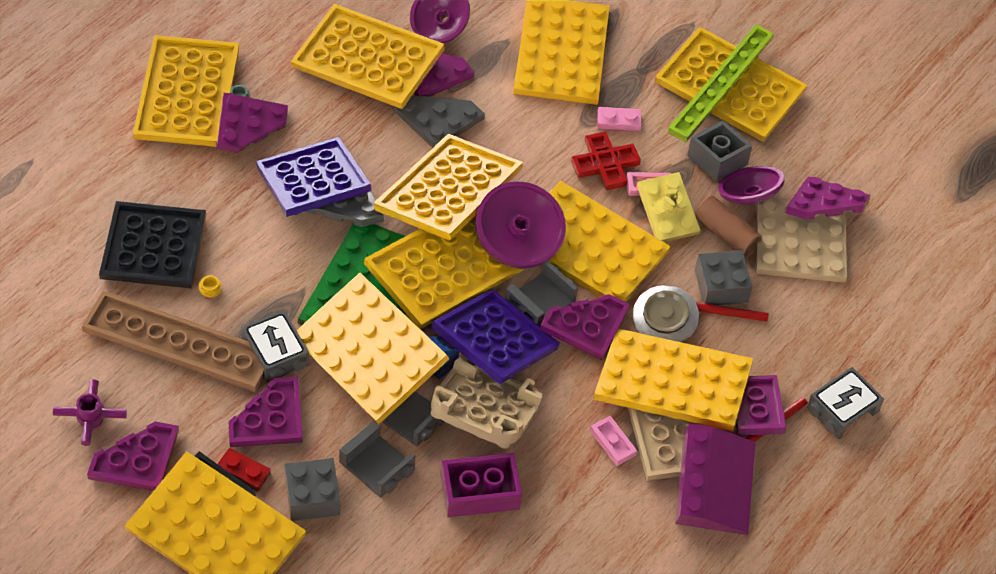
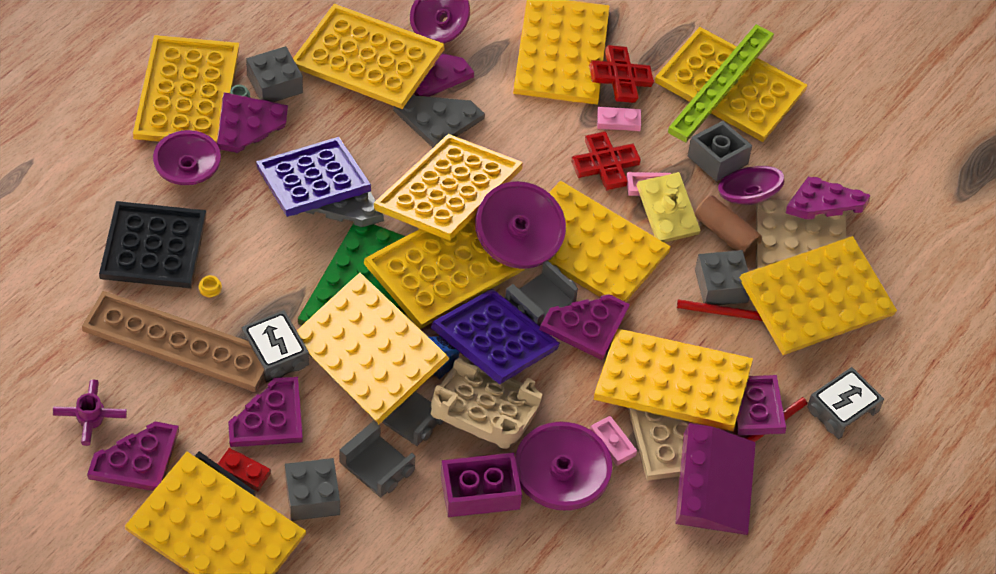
piece [633,285,699,343] -> none
none -> magenta dish [153,130,221,185]
none -> dark grey brick [246,46,303,102]
none -> magenta dish [515,422,612,511]
none -> red plate [589,45,654,103]
none -> yellow plate [739,236,897,355]

